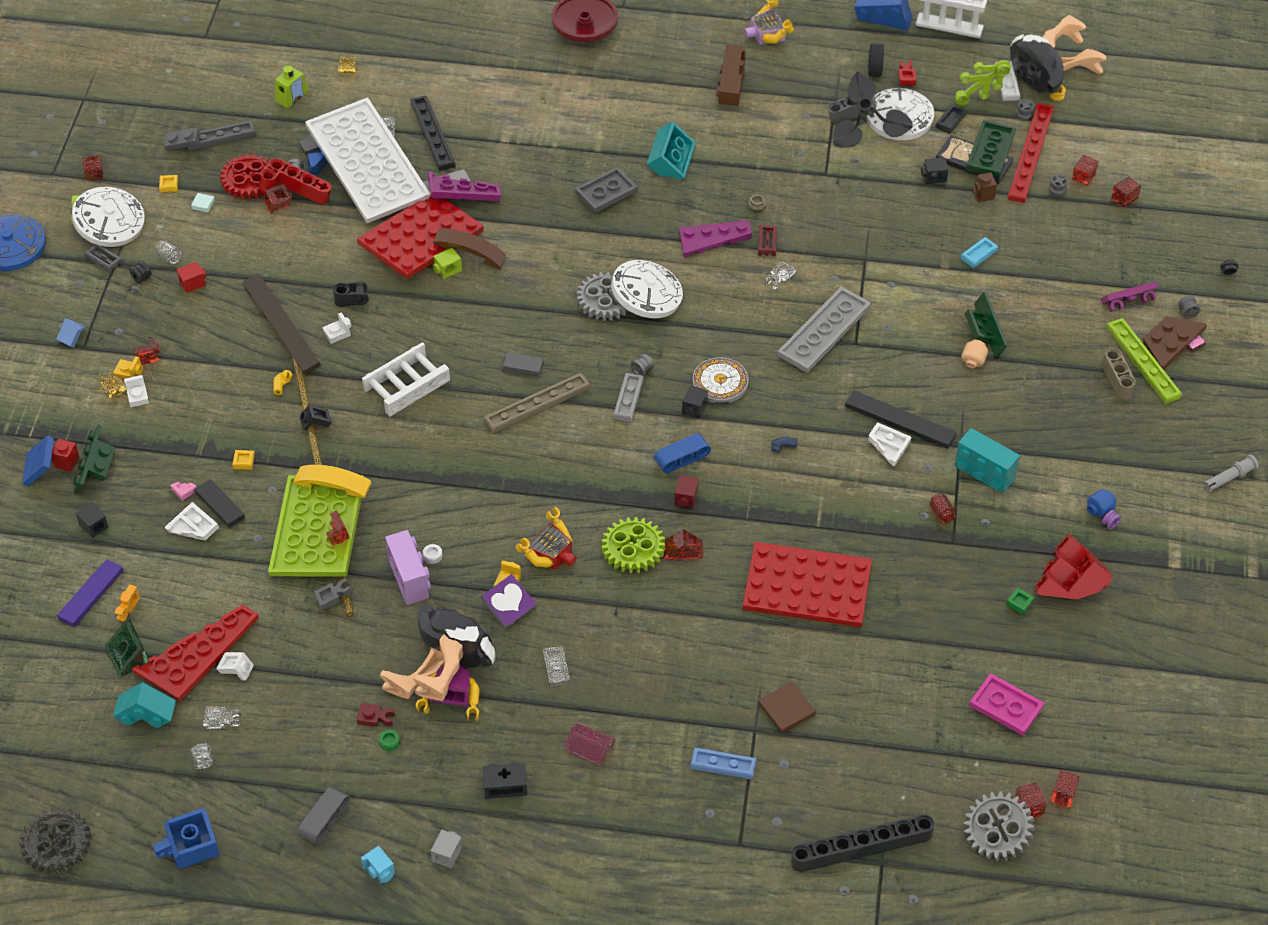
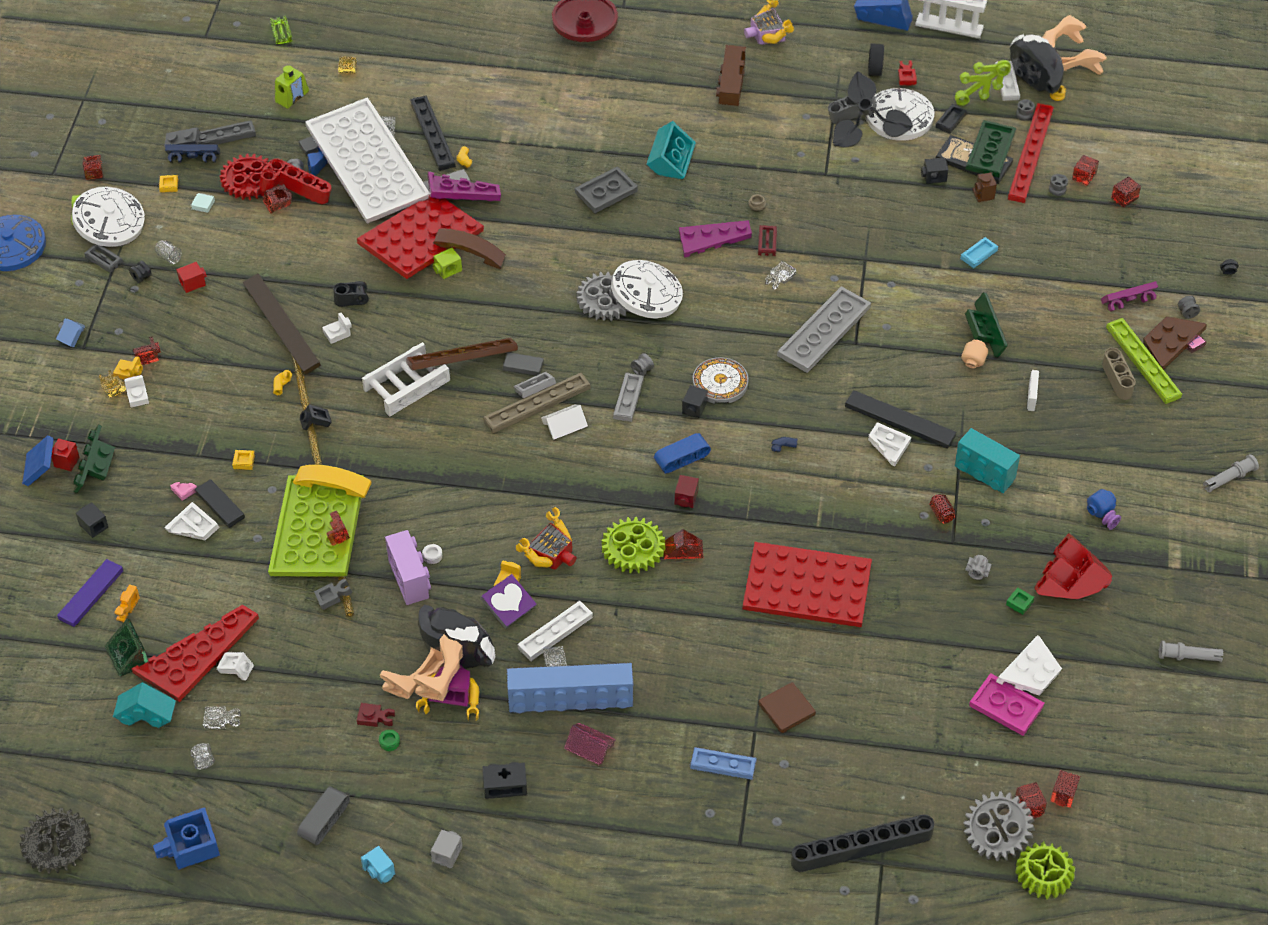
none -> dark blue plate [165,144,220,163]
none -> clear neon green tile [270,16,292,44]
none -> reddish brown tile [406,338,518,371]
none -> yellow arm [456,146,472,168]
none -> medium blue brick [507,663,633,713]
none -> light grey tile [514,372,556,399]
none -> white plate [518,601,593,661]
none -> white panel [541,404,588,440]
none -> light grey gear [965,555,992,580]
none -> white wing [996,635,1062,695]
none -> lime gear [1016,841,1075,899]
none -> white tile [1027,370,1039,411]
none -> light grey pin [1159,640,1223,662]

